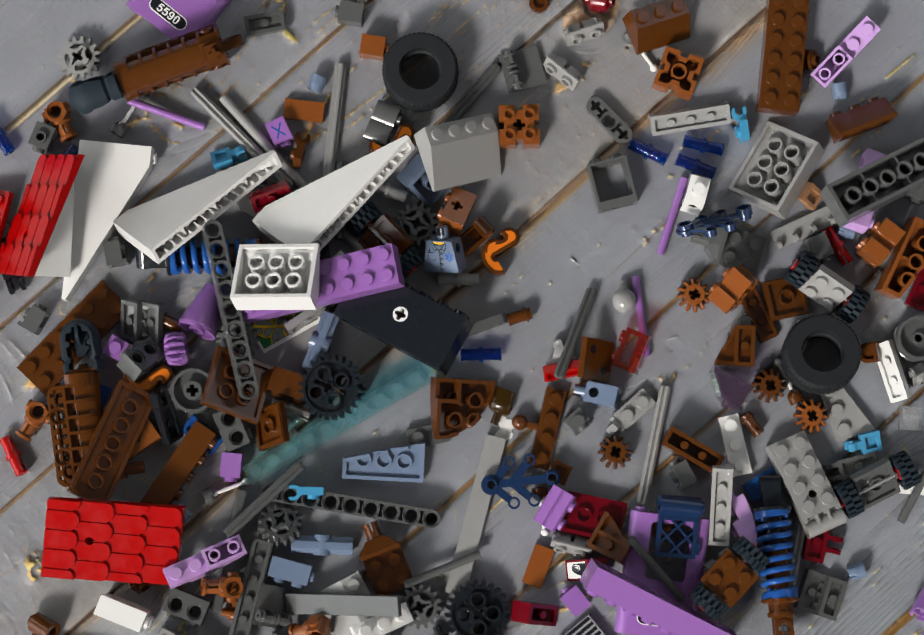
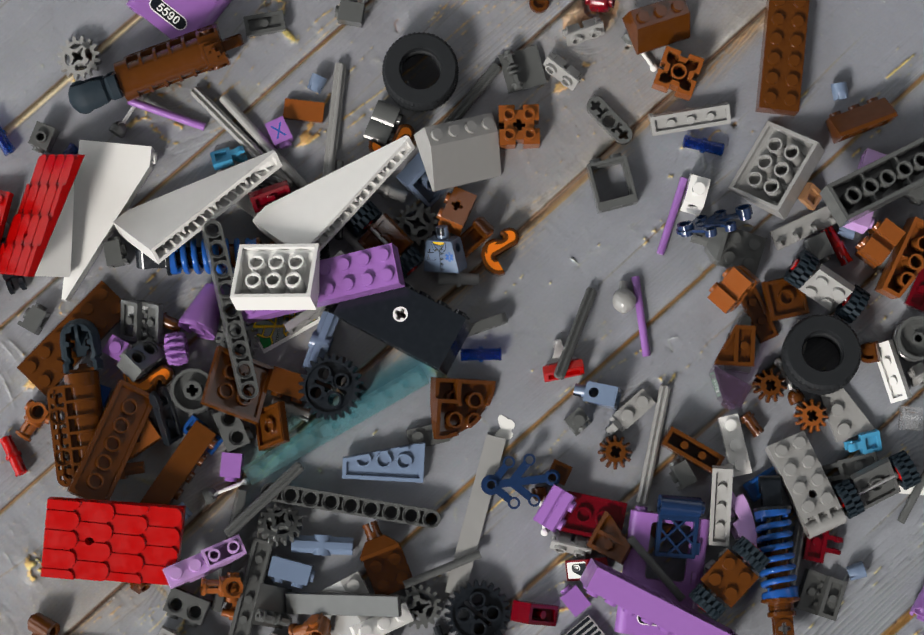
dark orange connector [42,101,78,143] -> none
white brick [93,593,154,632] -> none
dark azure plate [289,485,325,501] -> none
reddish brown plate [290,132,310,170] -> none
dark orange brick [359,33,390,61] -> none
dark brown piece [489,386,517,426] -> none
reddish brown pin [506,307,533,326] -> none
reddish brown plate [512,387,567,471] -> none
dark orange tile [522,543,554,589] -> none
reddish brown tile [577,337,614,383] -> none
clear red window [611,327,652,374] -> none
clear blue pin [627,137,669,166] -> none
clear blue pin [674,153,717,179] -> none
dark orange gear [676,278,711,313] -> none
dark azure plate [731,106,750,143] -> none
reddish brown plate [803,49,820,71] -> none
lavender slope [810,16,881,88] -> none

